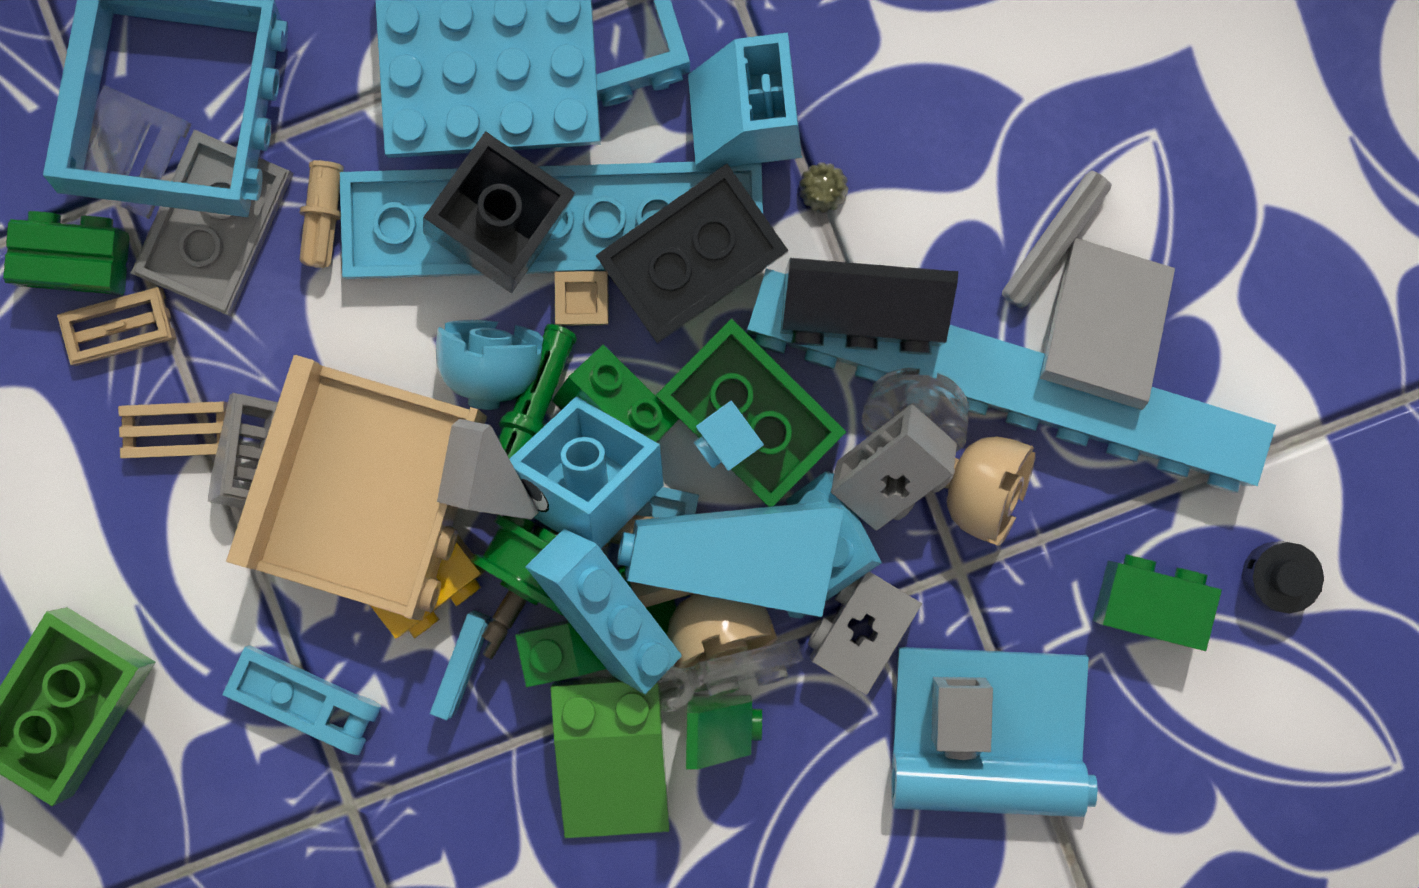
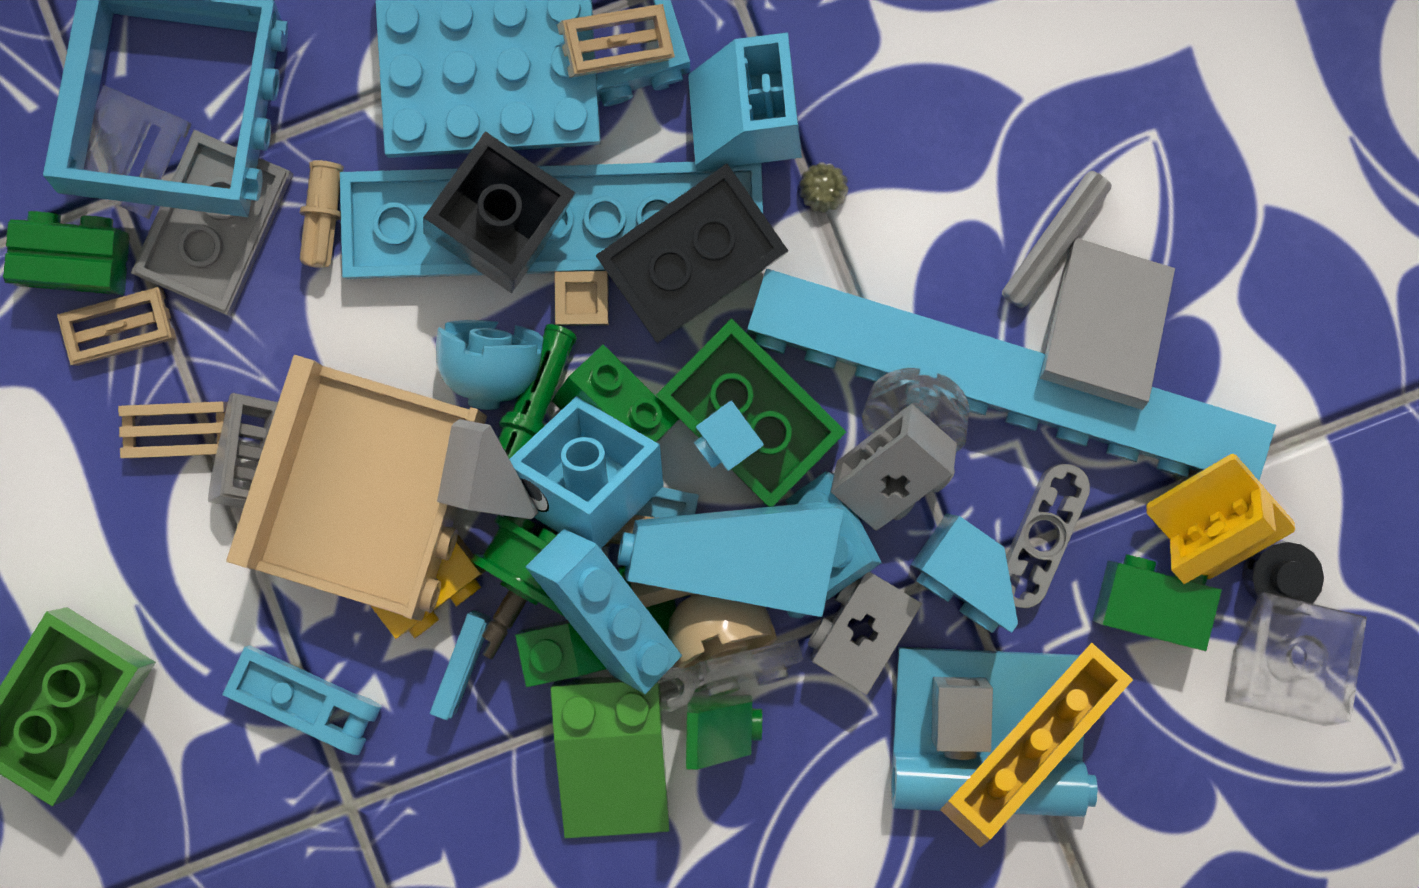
black slope [780,258,959,355] -> none
tan cylinder [945,436,1036,546] -> none
none -> tan tile [557,4,675,78]
none -> medium azure slope [911,514,1018,633]
none -> yellow brick [940,643,1133,848]
none -> light grey beam [1006,464,1090,608]
none -> yellow bracket [1146,454,1295,584]
none -> clear slope [1225,592,1367,726]

